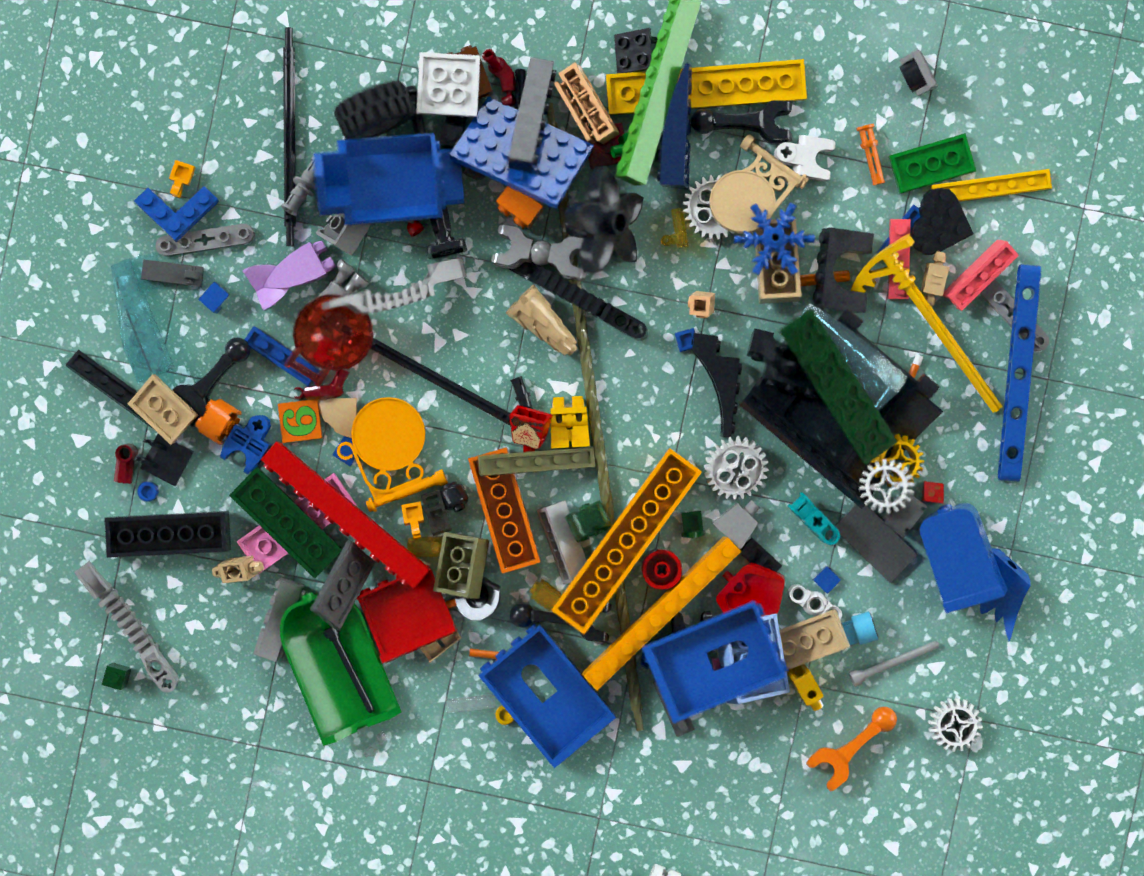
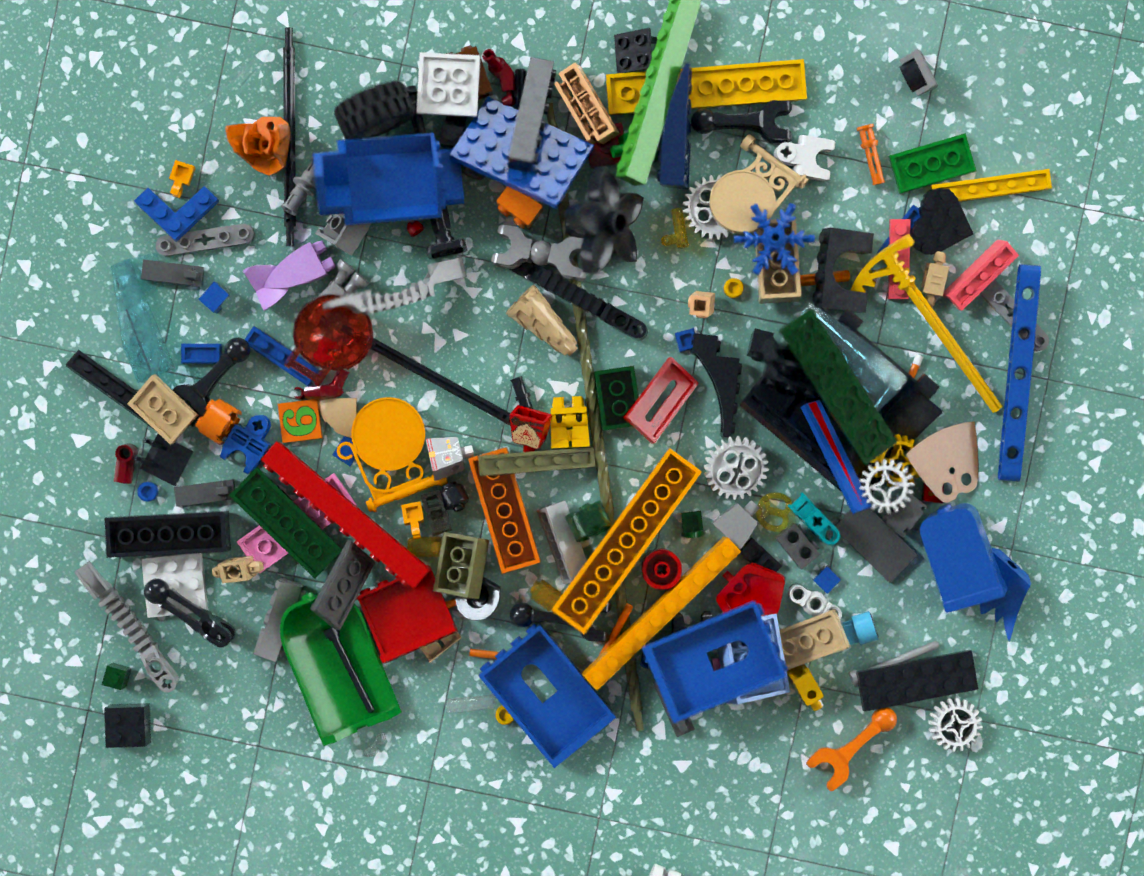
none -> black brick [104,703,151,748]
none -> white plate [141,553,208,618]
none -> black piece [144,578,236,648]
none -> dark grey hinge [174,479,235,507]
none -> blue tile [181,344,222,364]
none -> orange piece [225,117,290,176]
none -> torso [426,437,474,481]
none -> dark green brick [594,366,639,431]
none -> orange bar [599,603,633,655]
none -> piece [624,357,699,444]
none -> yellow tile [723,278,744,298]
none -> clear yellow piece [756,492,792,532]
none -> flat silver brick [774,523,820,570]
none -> blue tile [801,400,872,514]
none -> black plate [856,650,978,711]
none -> piece [906,421,978,503]

